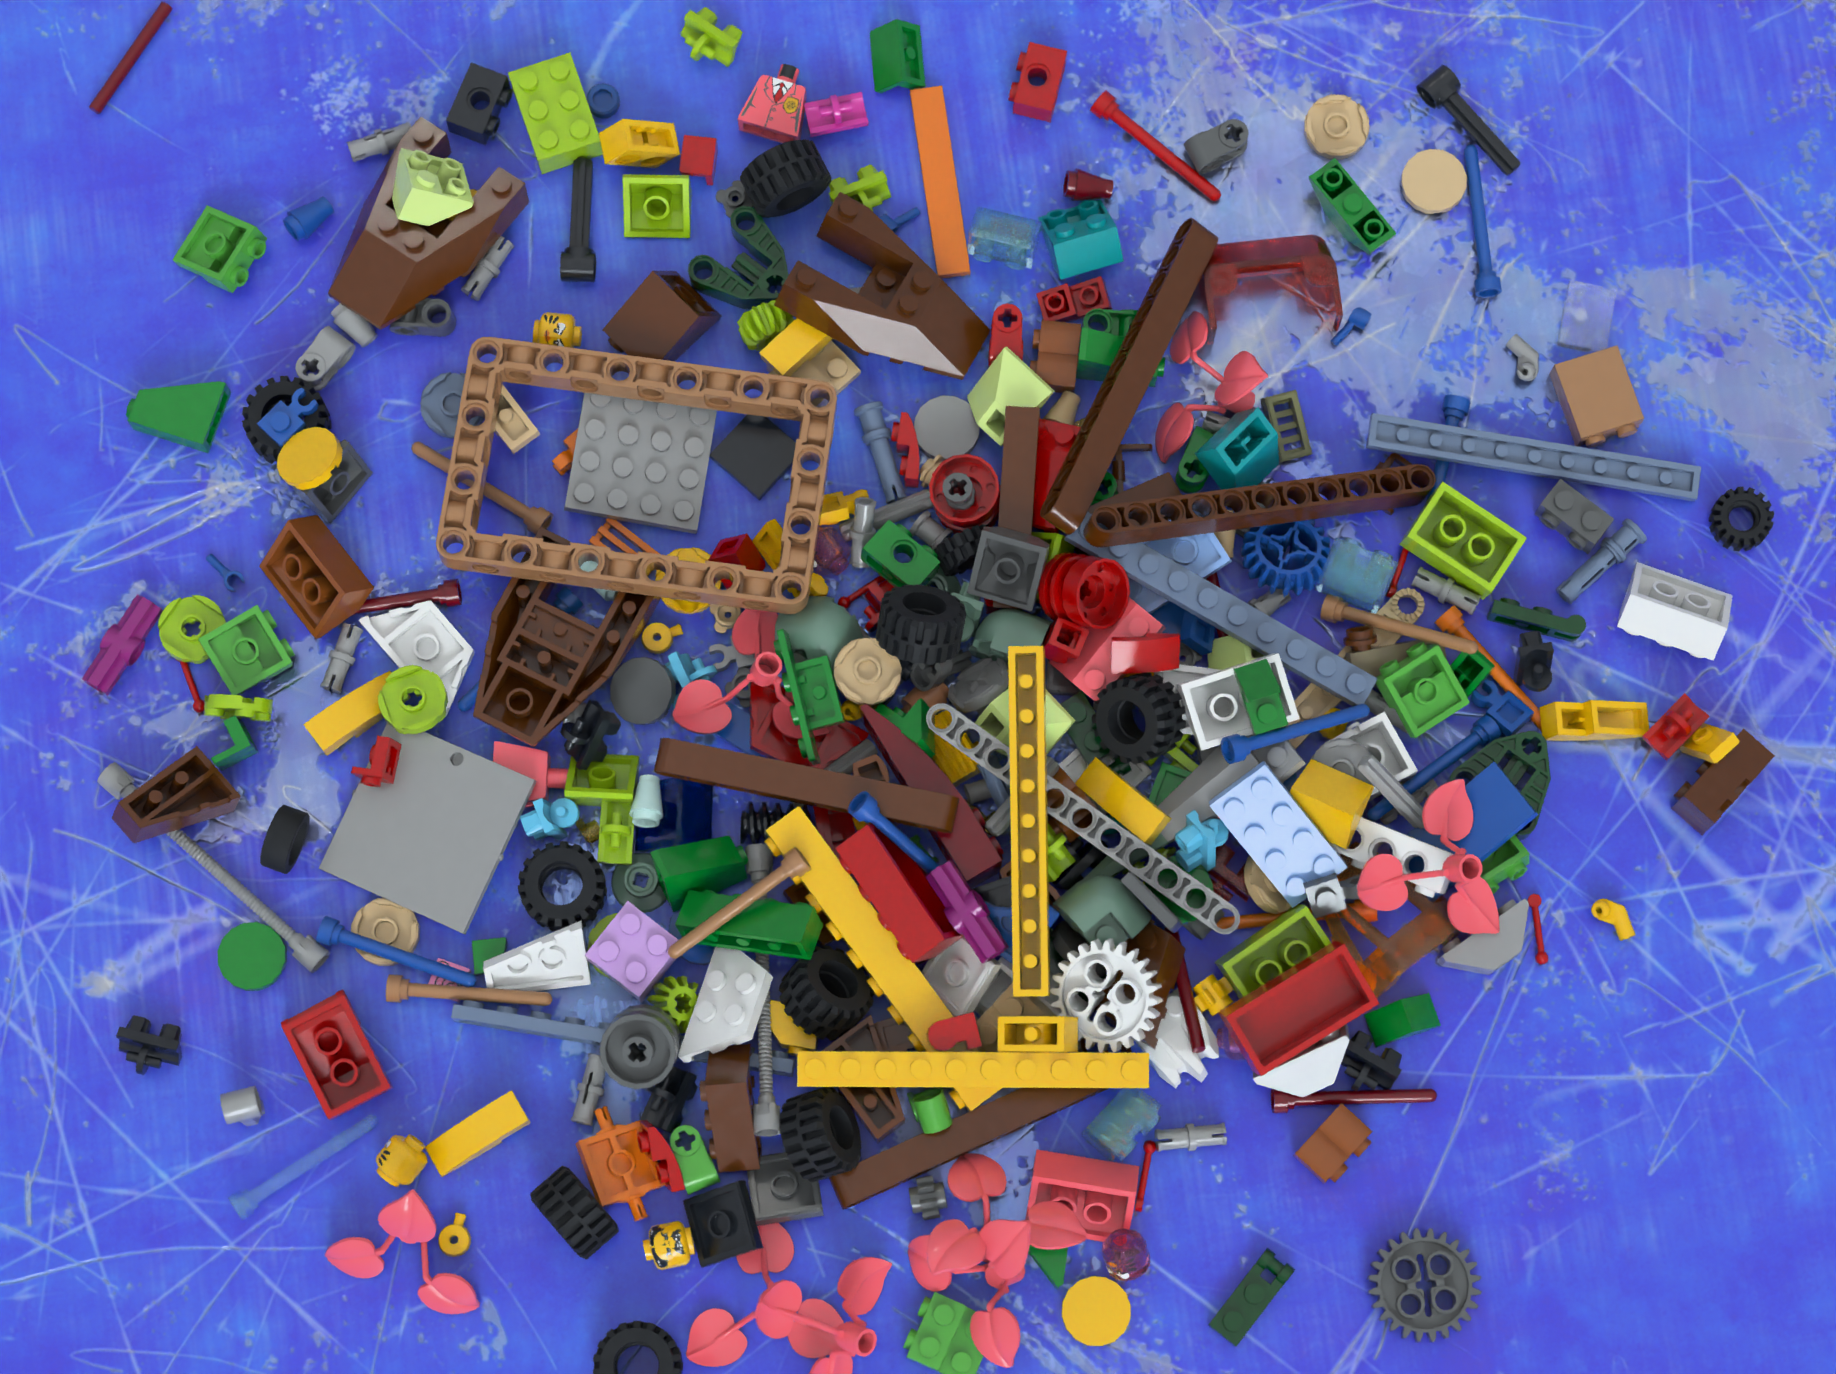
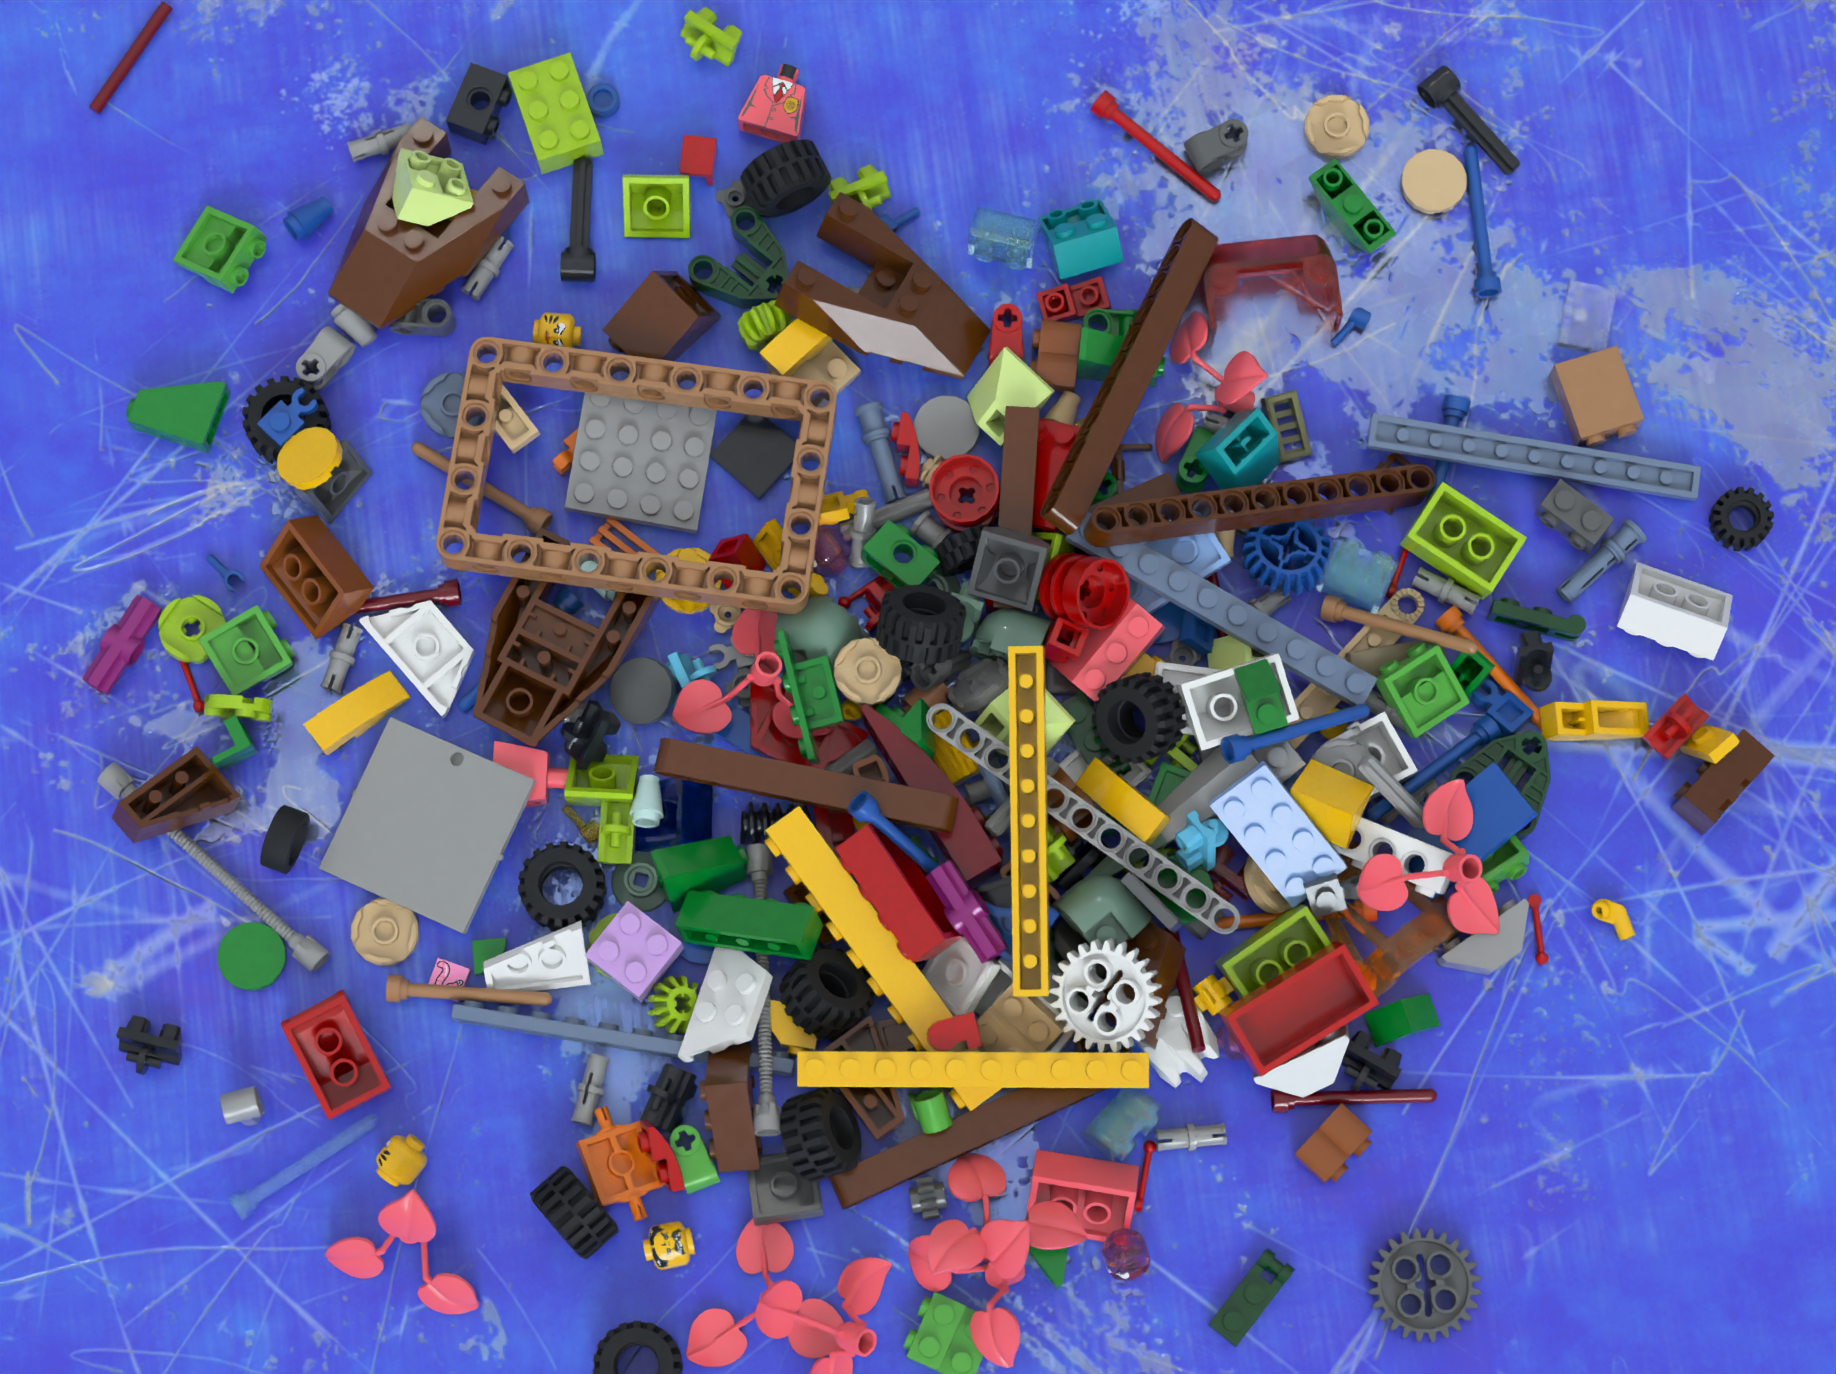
blue piece [316,916,476,987] -> none
red bracket [351,736,402,787] -> none
lime plate [378,665,448,734] -> none
yellow slope [425,1090,531,1177] -> none
yellow piece [438,1213,471,1257] -> none
medium azure hips [520,798,580,841] -> none
yellow brick [599,119,680,168] -> none
dark grey wheel [599,1004,681,1089] -> none
yellow piece [641,623,683,654] -> none
medium nougat piece [668,847,811,959] -> none
black tile [683,1180,763,1268] -> none
dark pink hips [804,92,868,137] -> none
green panel [870,19,925,93] -> none
orange tile [910,86,970,279] -> none
dark grey bush [942,473,975,510] -> none
yellow brick [998,1016,1078,1052] -> none
red brick [1008,42,1067,122] -> none
yellow tile [1062,1276,1131,1346] -> none
dark red cone [1063,168,1113,201] -> none
red slope [1111,633,1180,674] -> none
reddish brown plate [1343,626,1378,651] -> none
light grey arm [1505,334,1539,381] -> none

